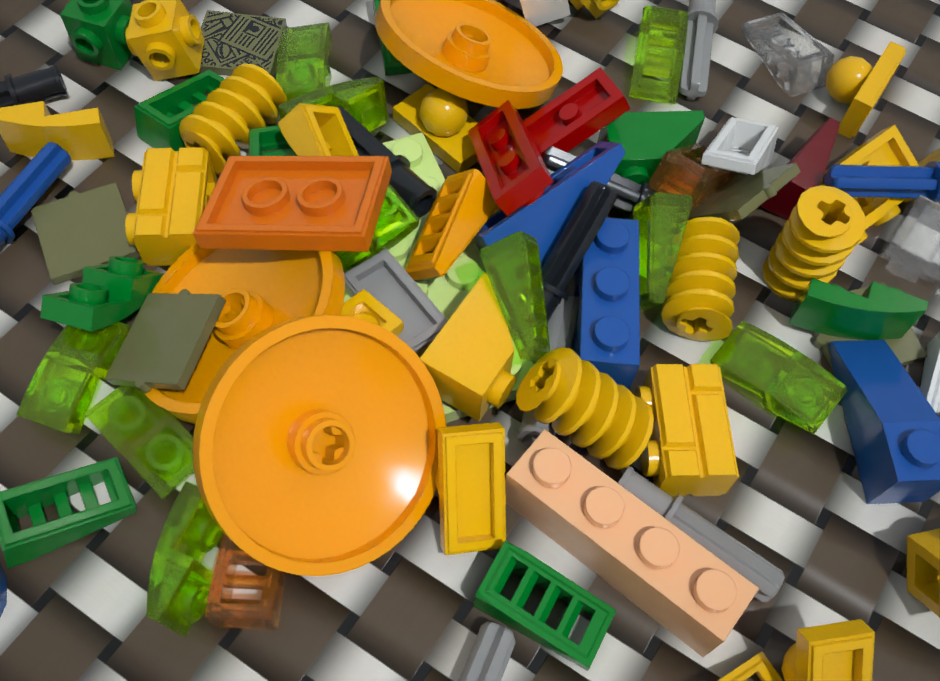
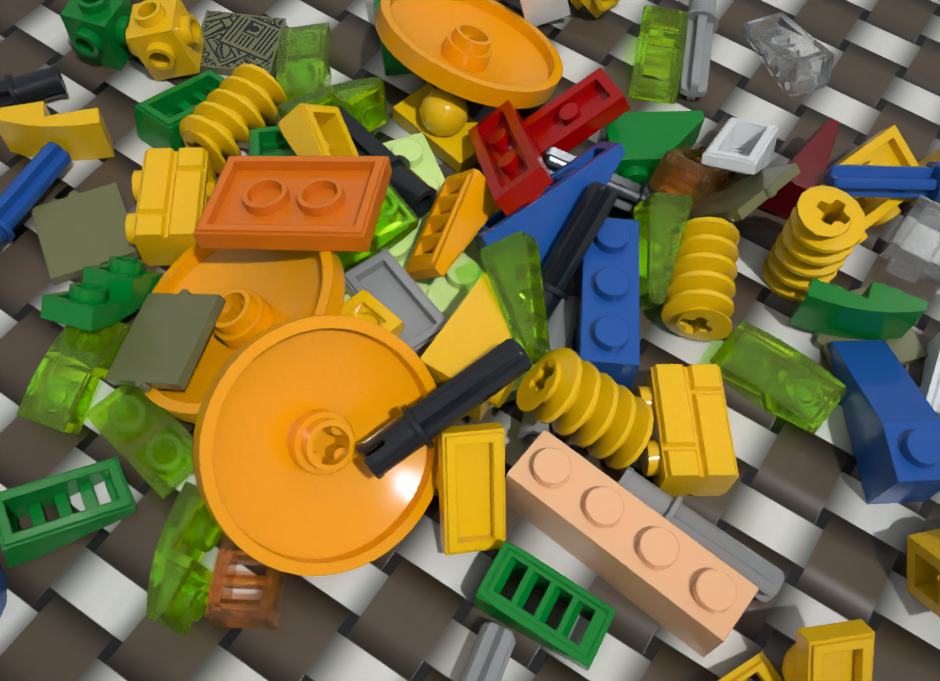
yellow tile [825,41,906,139] -> none
none -> black axle [355,338,532,479]

